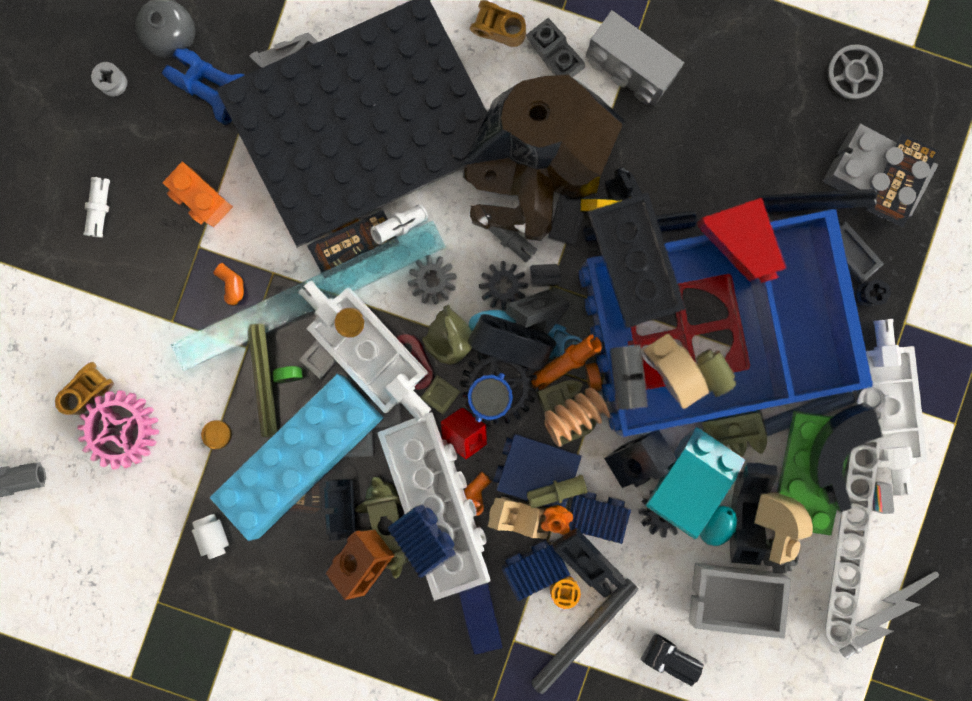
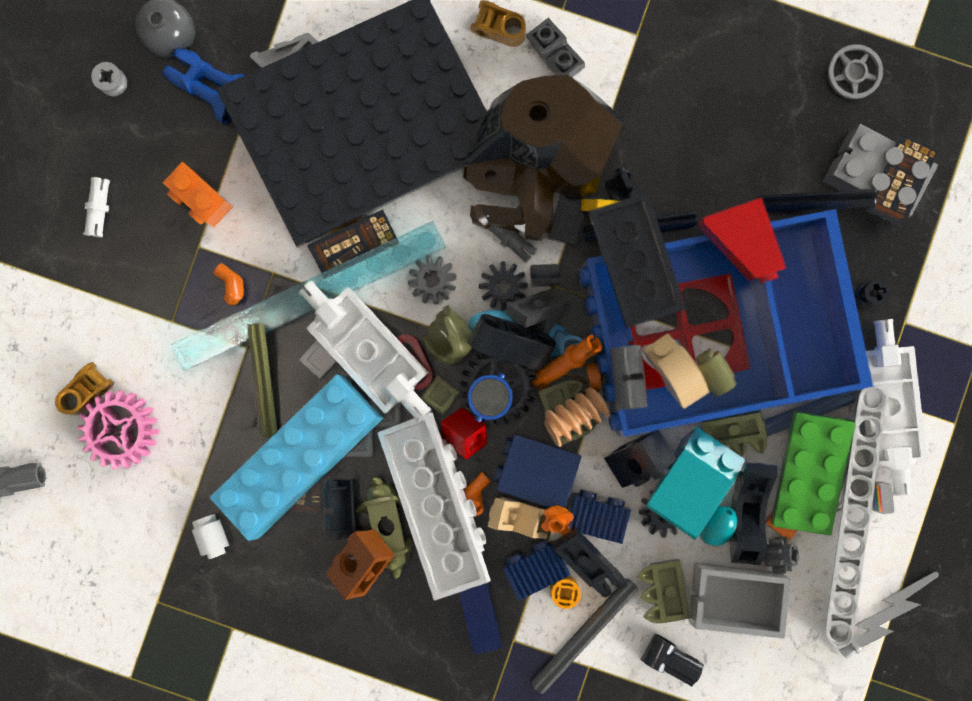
pearl gold piece [201,420,231,449] -> none
bright green tile [272,366,303,383] -> none
pearl gold piece [335,307,364,338] -> none
white pin [370,204,428,244] -> none
dark blue brick [388,505,456,578] -> none
olive axle [527,474,588,508] -> none
light grey piece [585,10,684,106] -> none
tan brick [755,492,812,564] -> none
black arch [810,402,883,512] -> none
dark grey tile [839,221,884,284] -> none
none -> olive plate [637,559,690,624]

